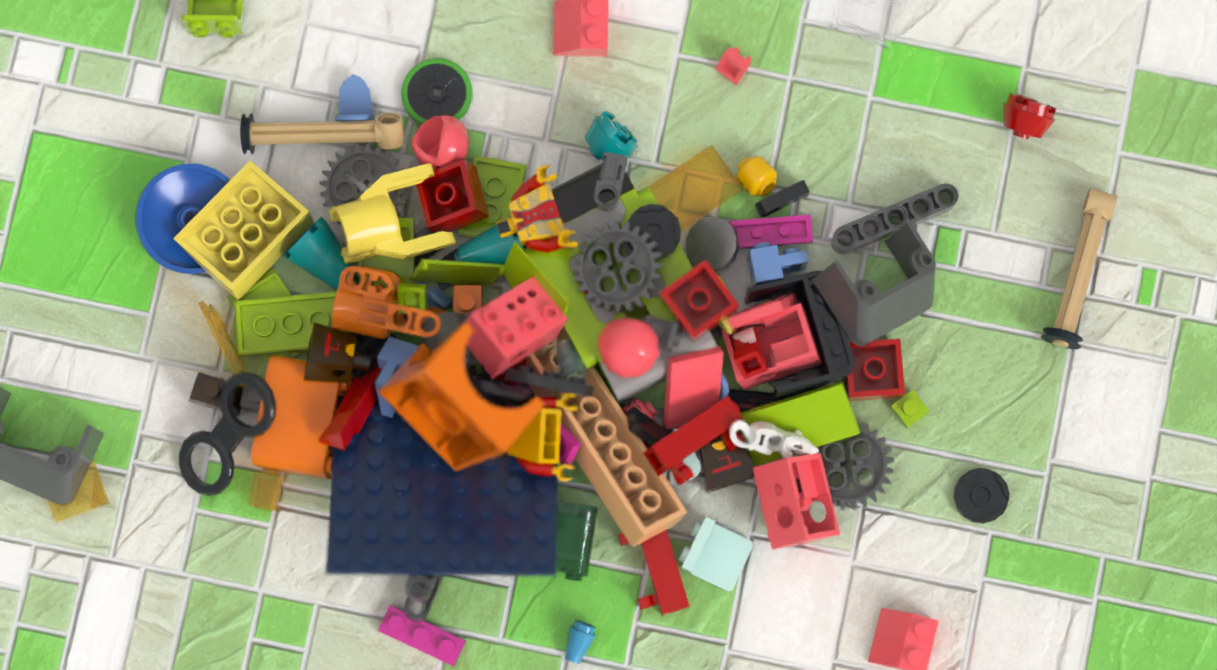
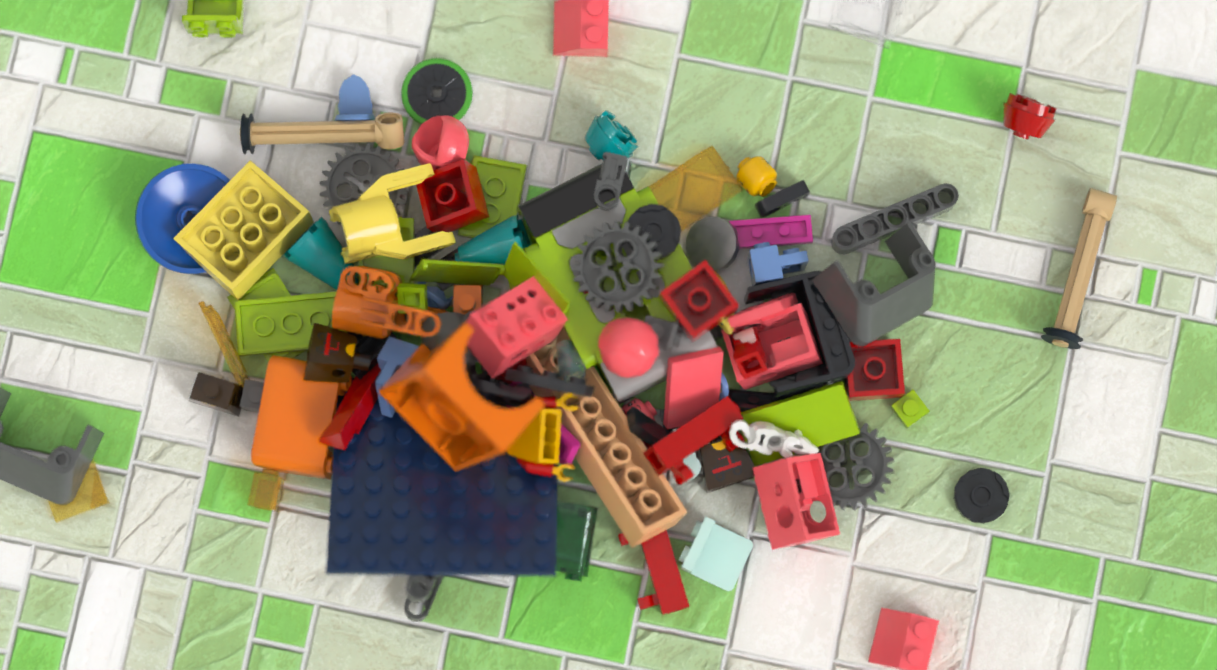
black bar [179,371,276,496] -> none
dark pink plate [378,606,466,666] -> none
torso [496,164,578,253] -> none
dark azure cone [564,620,596,664] -> none
coral tile [715,47,752,85] -> none

